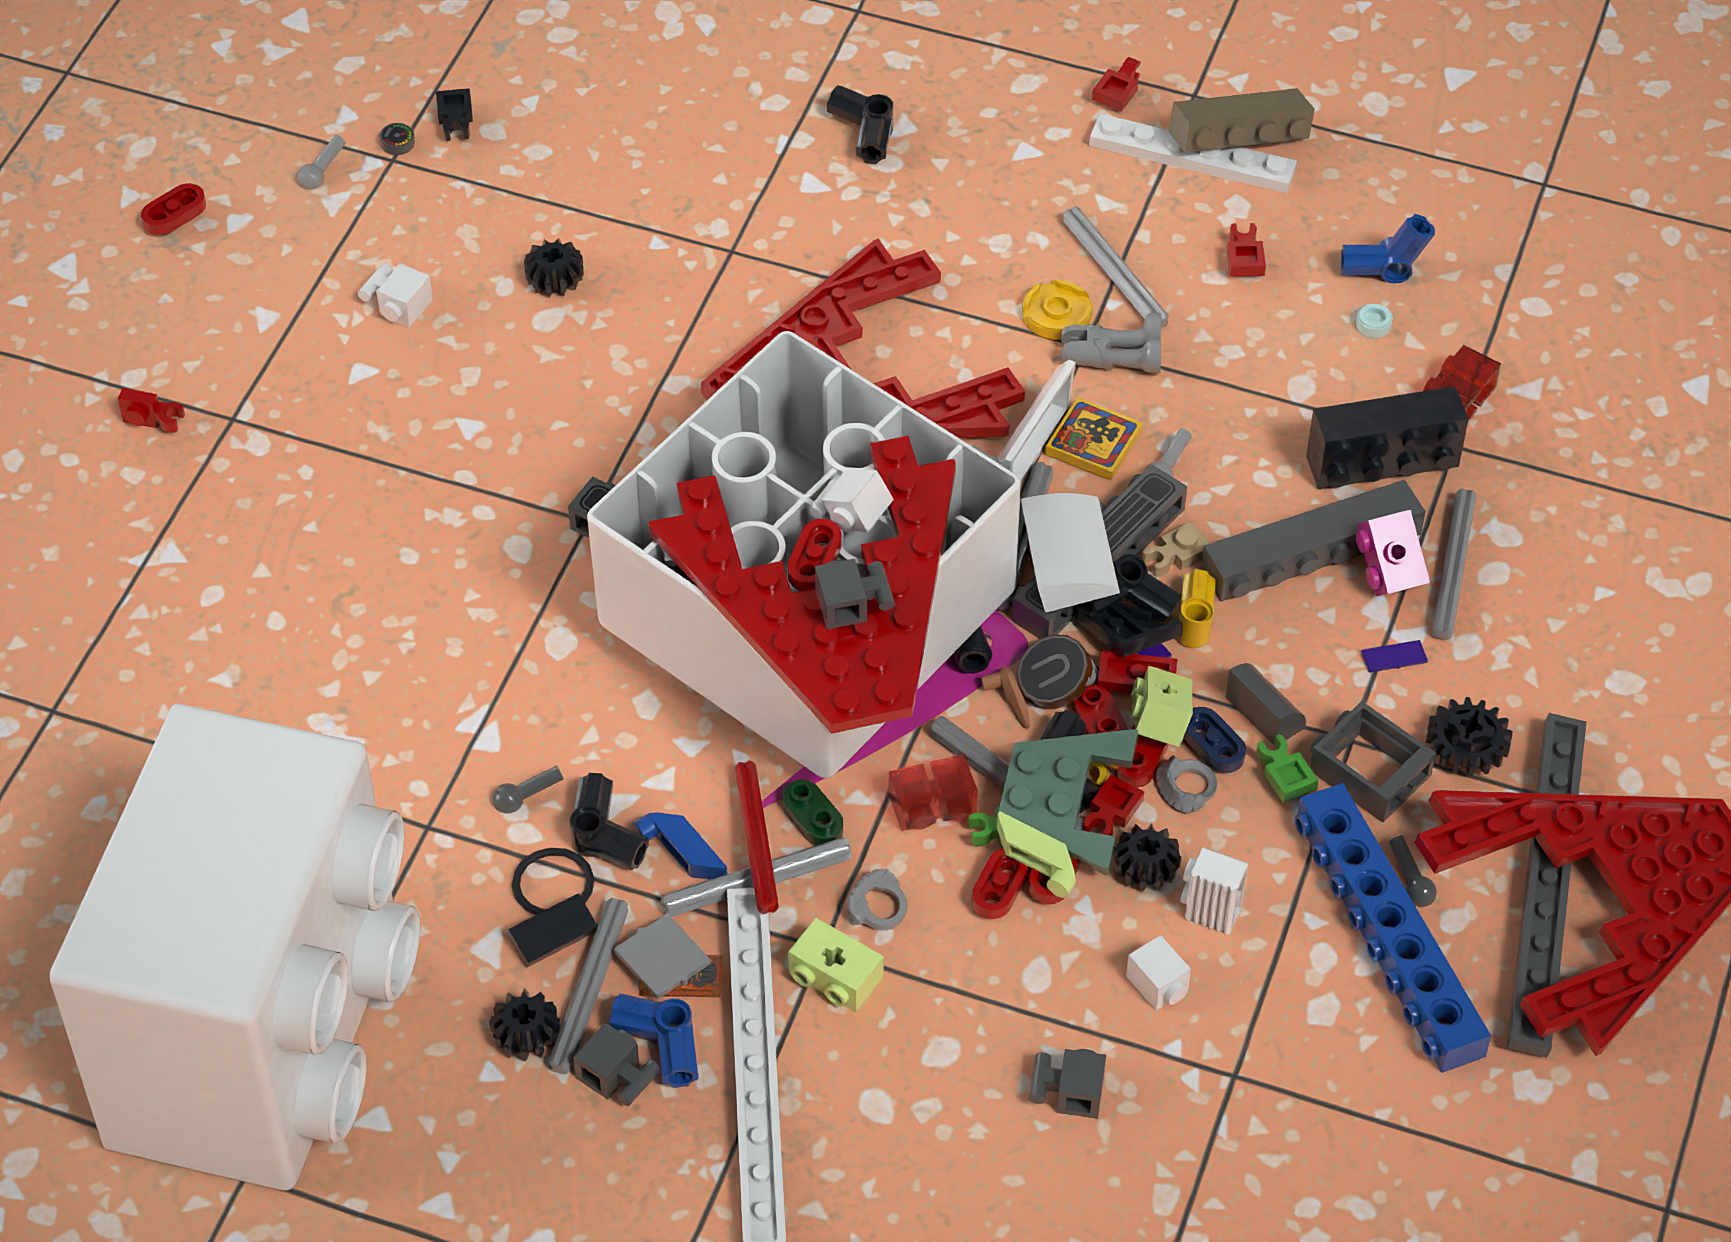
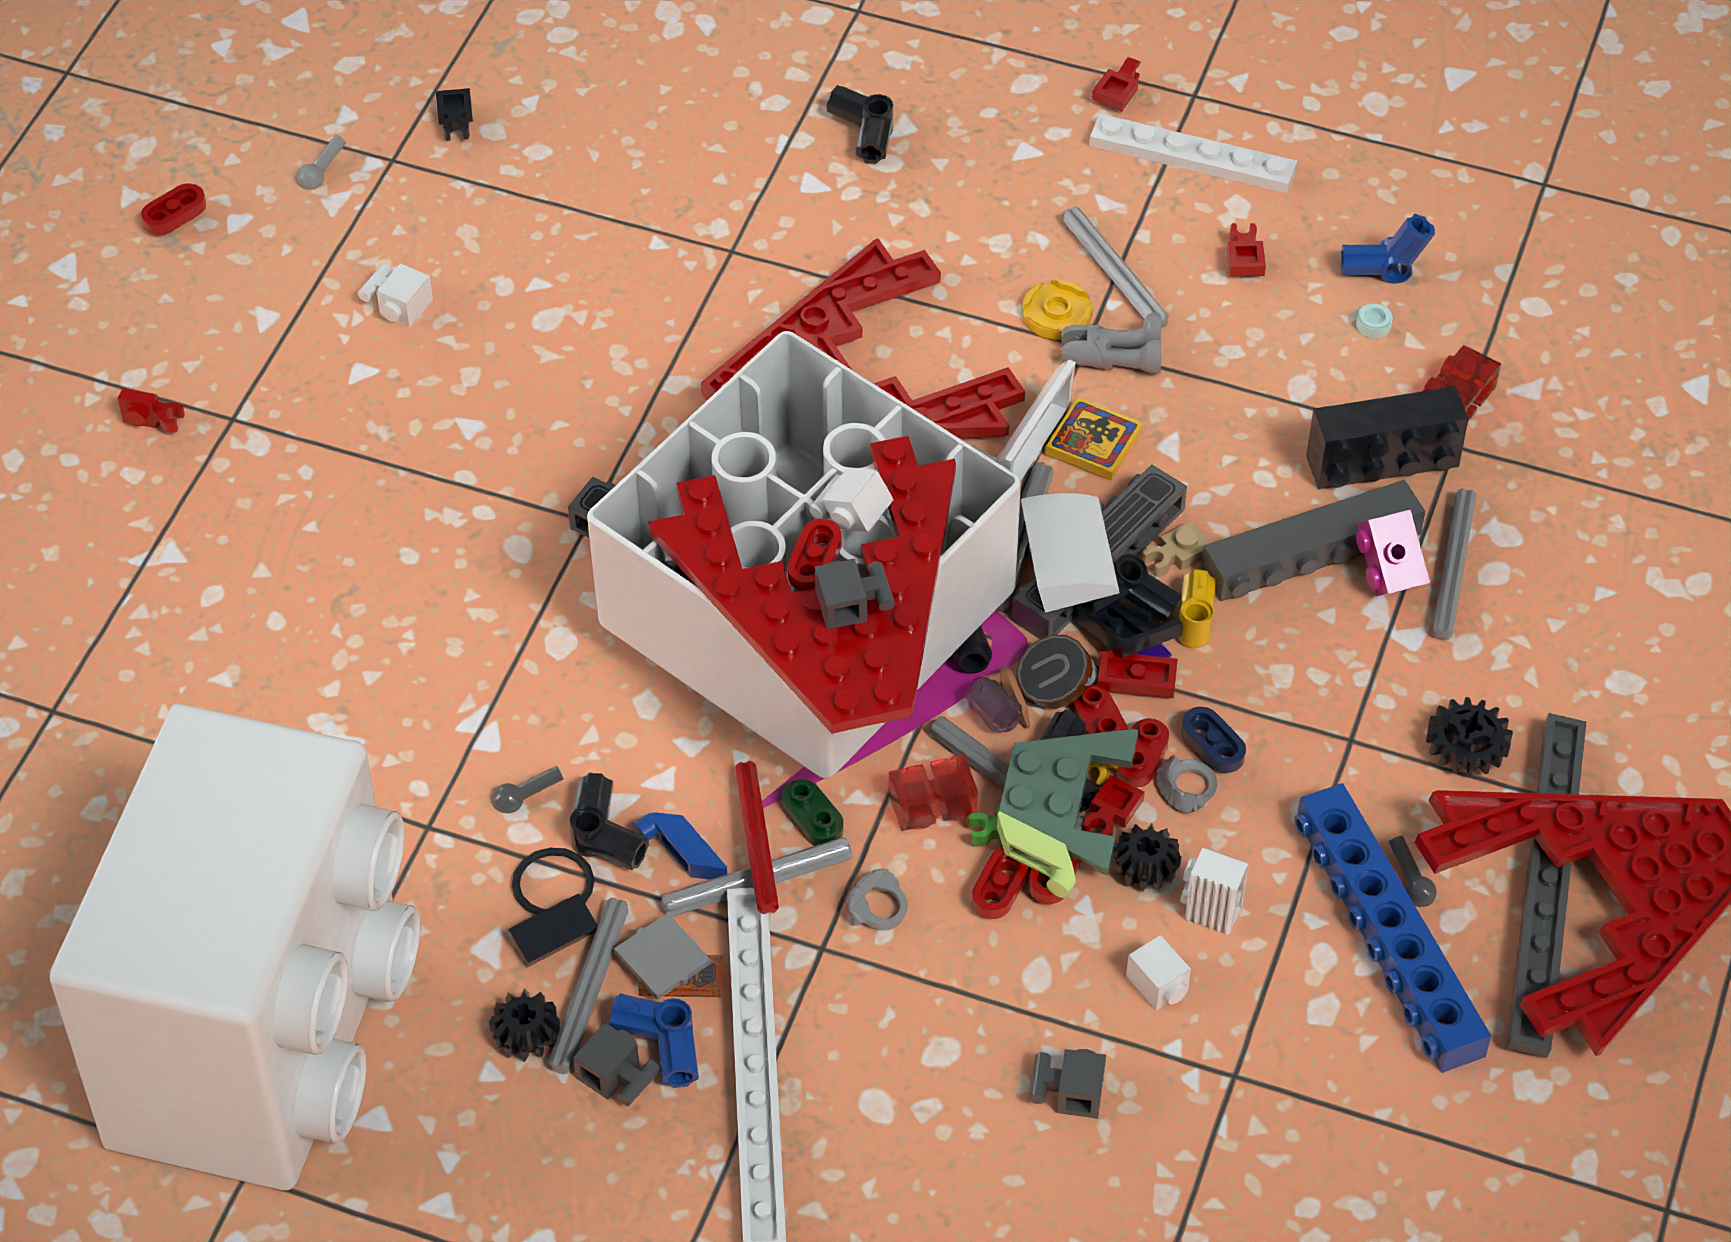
tile [380,123,415,155] -> none
black gear [524,238,584,297] -> none
yellowish green brick [788,918,884,1012] -> none
yellowish green brick [1130,666,1193,747] -> none
light grey bar [1145,428,1192,477] -> none
dark tan brick [1169,88,1315,153] -> none
dark grey brick [1225,663,1306,745] -> none
bright green plate [1257,734,1319,803] -> none
dark grey window [1310,701,1436,822] -> none
dark purple window [1361,640,1428,673] -> none
none -> brick [966,677,1022,733]

